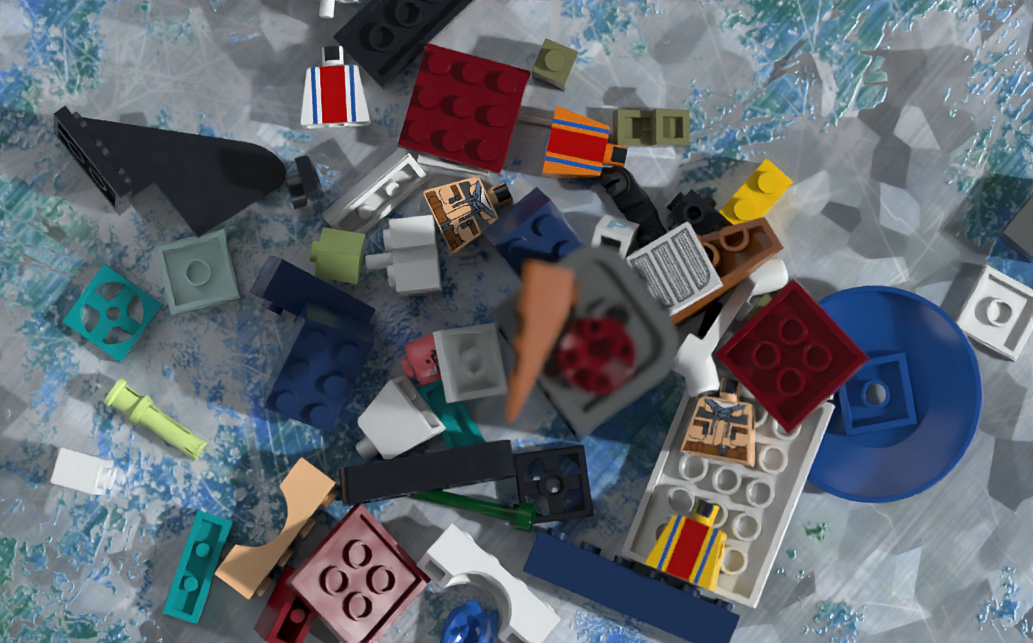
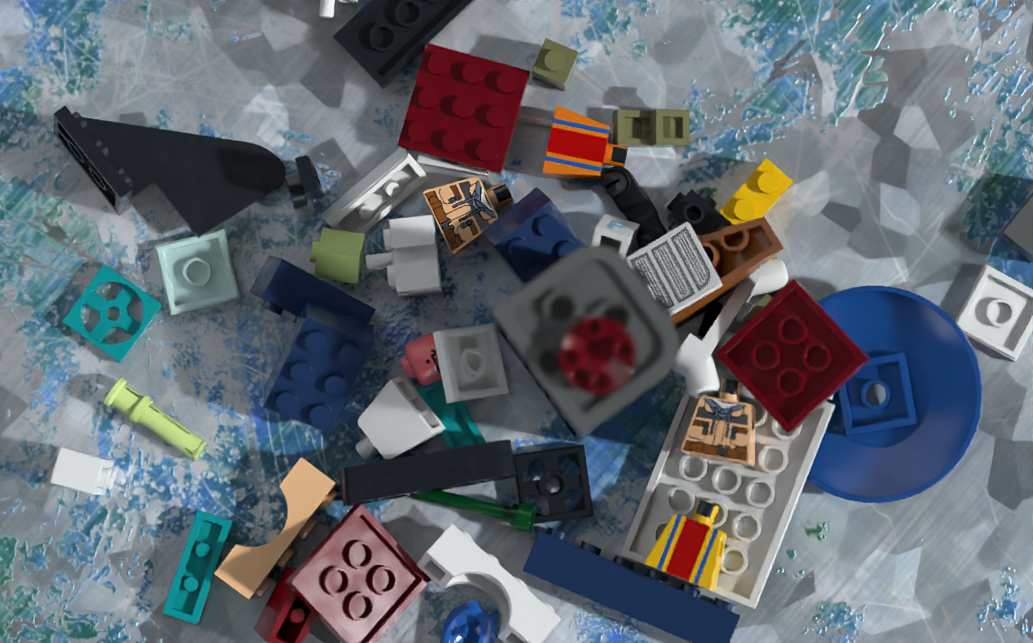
torso [301,46,371,130] -> none
dark orange wedge [505,262,580,423] -> none

